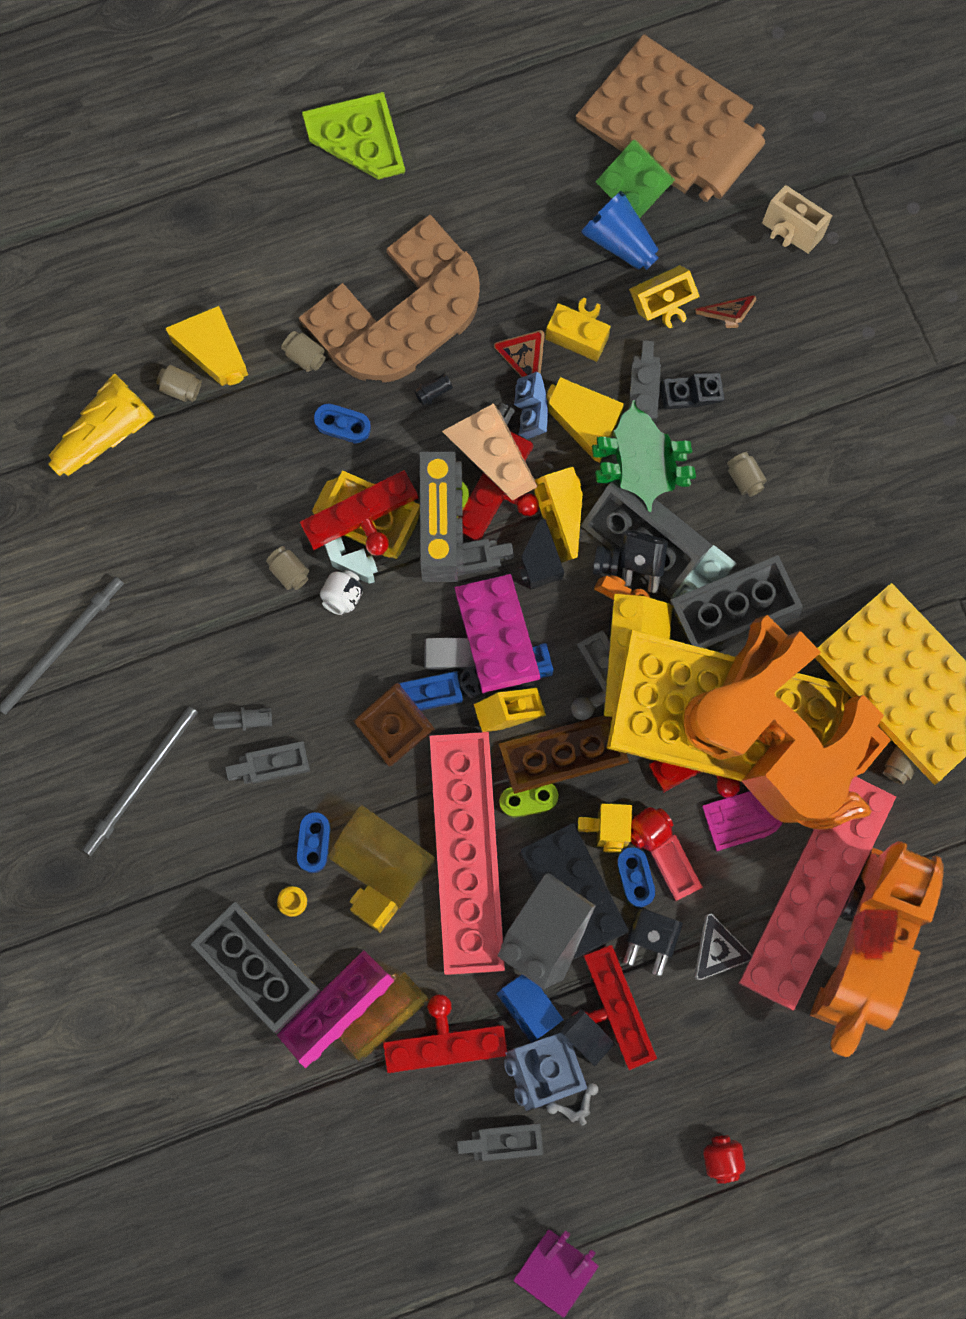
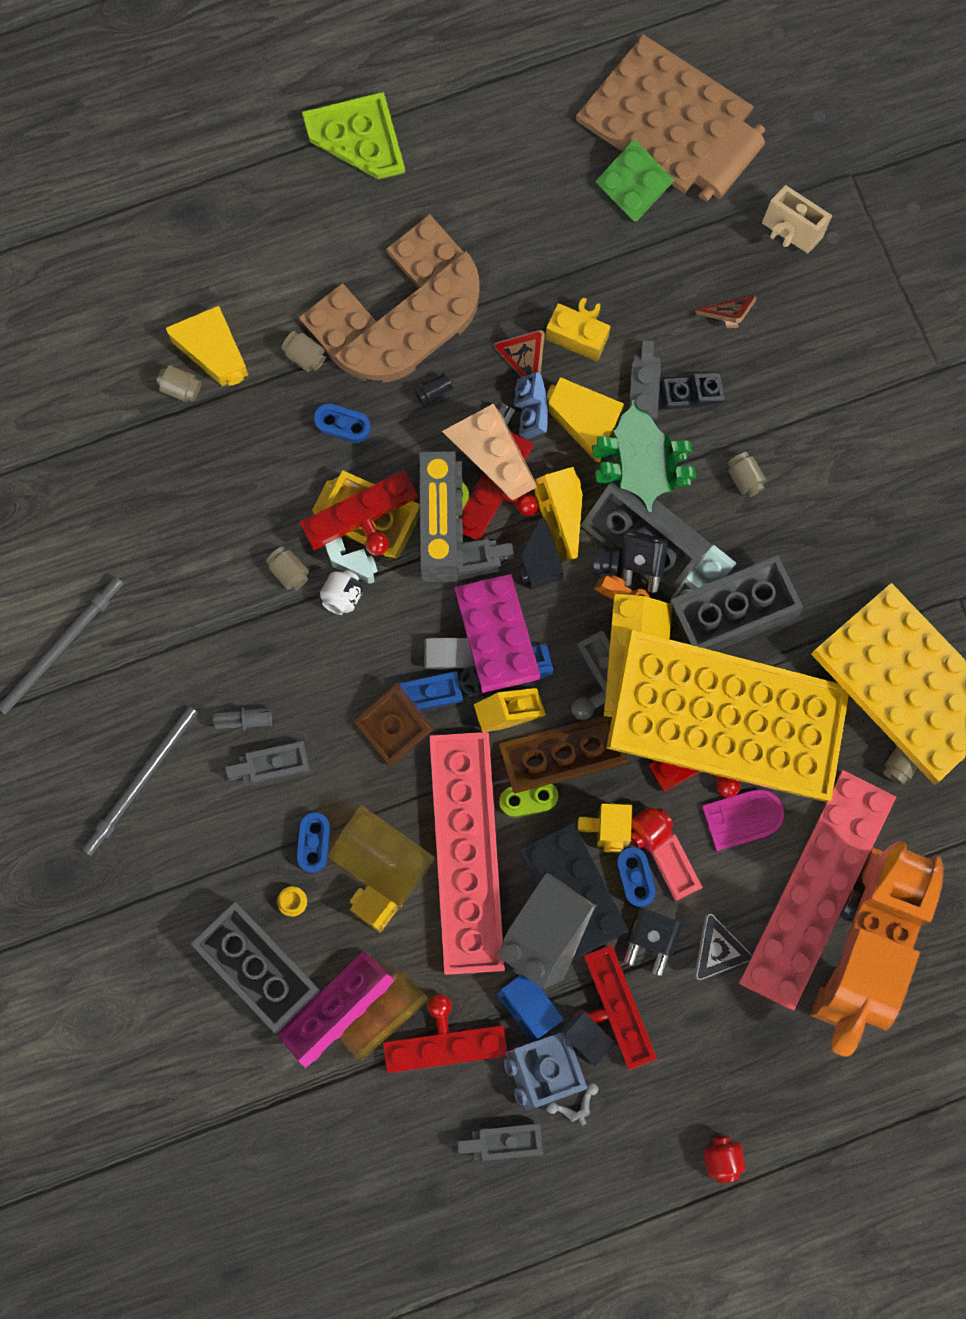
yellow cone [48,374,155,476] -> none
magenta plate [513,1229,599,1318] -> none
blue cone [581,191,659,270] -> none
yellow brick [629,265,700,328] -> none
orange animal [684,615,891,829] -> none
clear red slope [854,909,898,961] -> none

